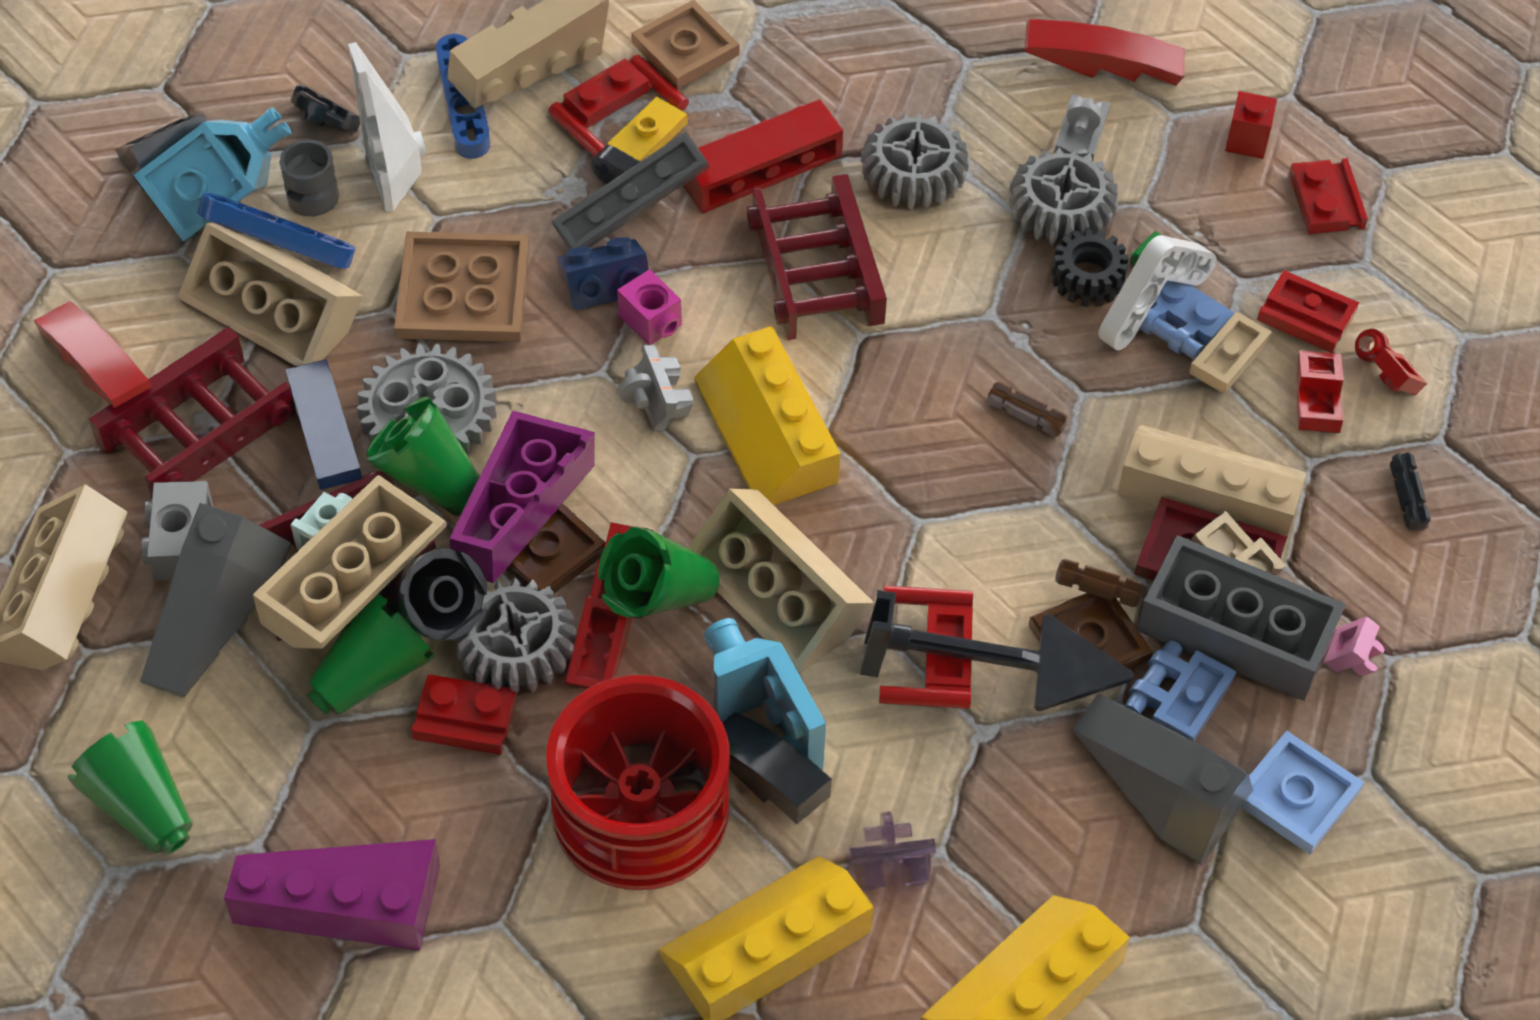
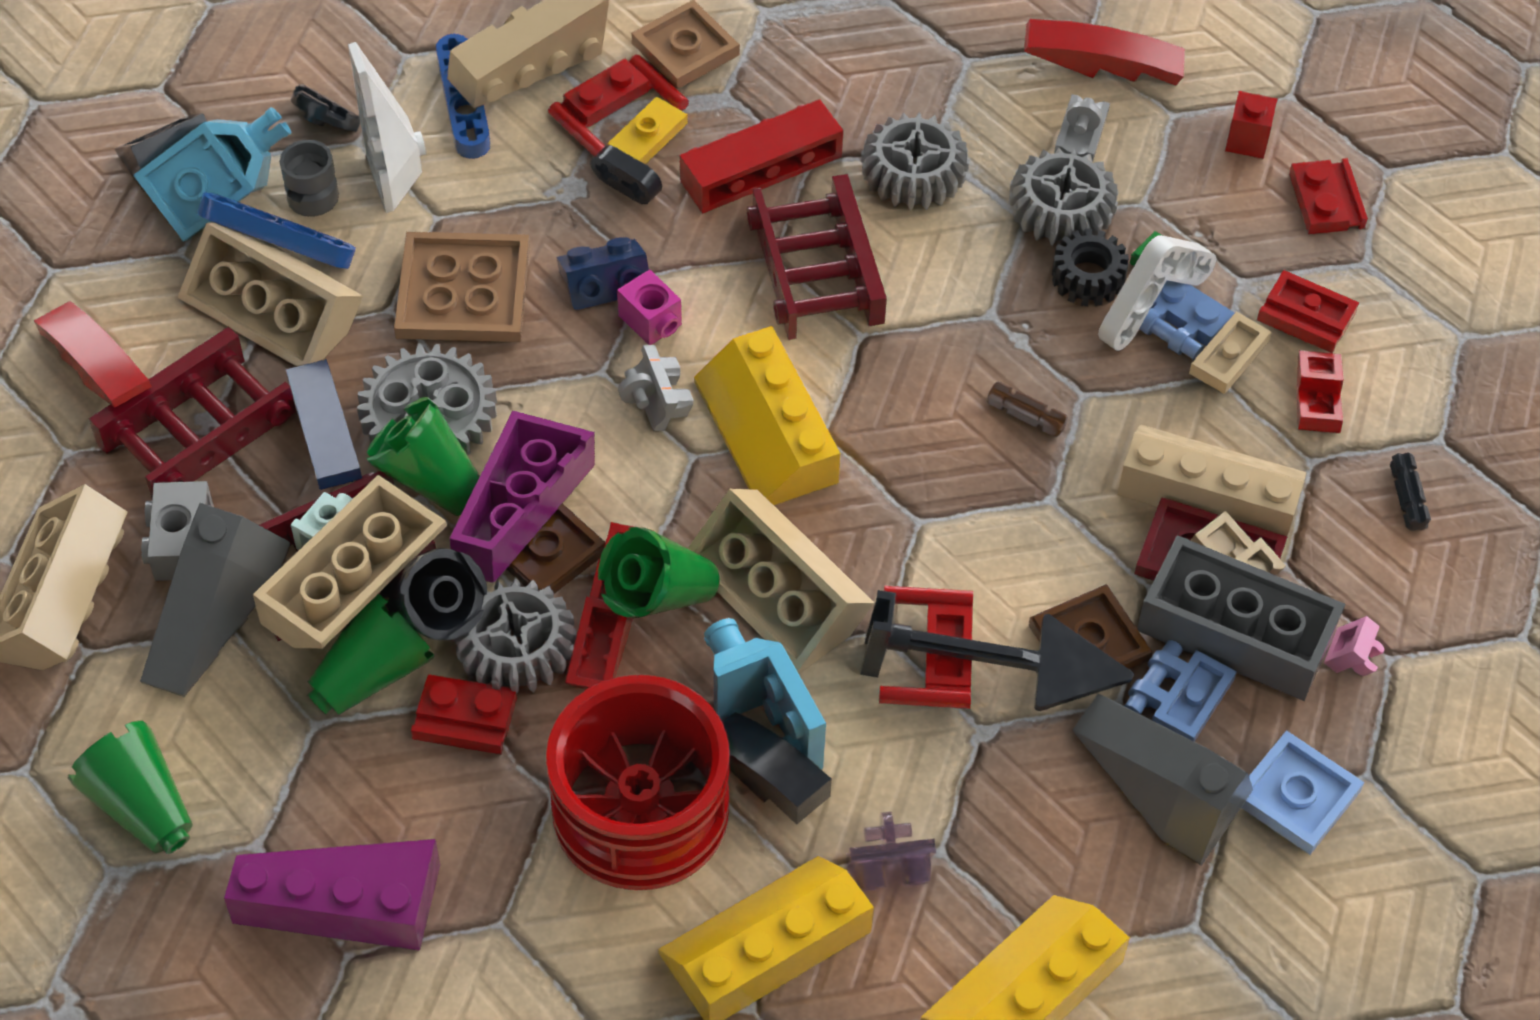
dark grey tile [551,132,710,250] -> none
reddish brown axle [1055,559,1143,607] -> none
red plate [1355,328,1427,396] -> none

